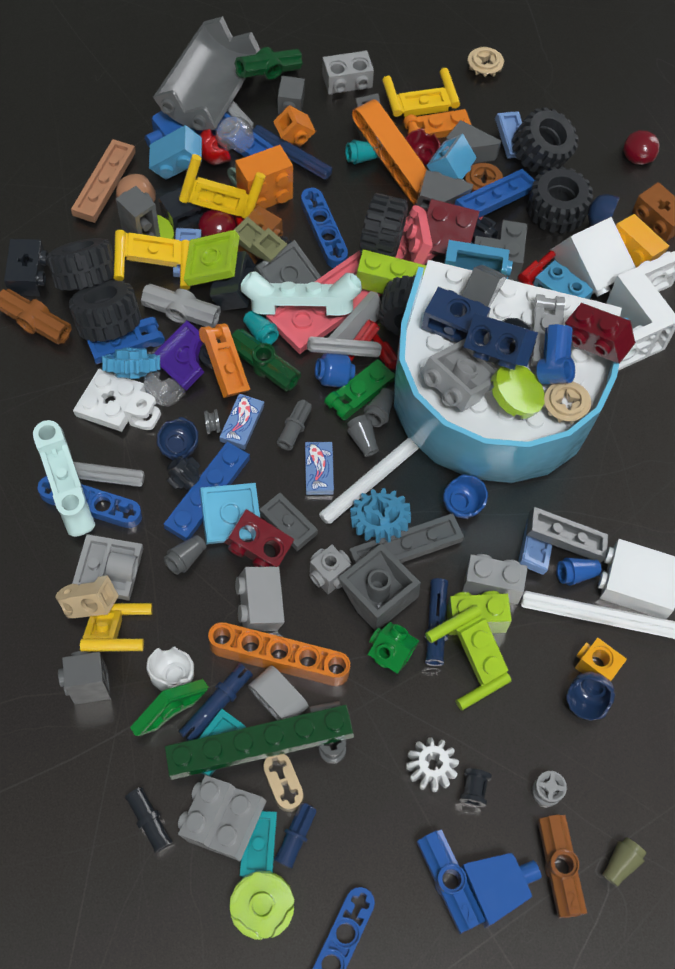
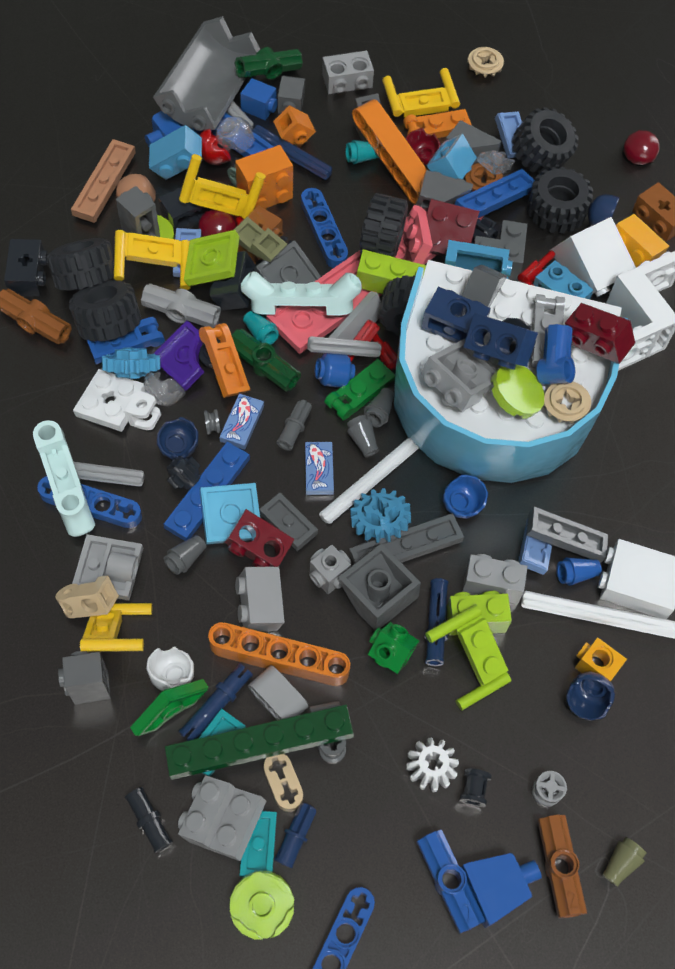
none -> blue brick [240,78,278,120]
none -> clear plate [476,150,515,175]

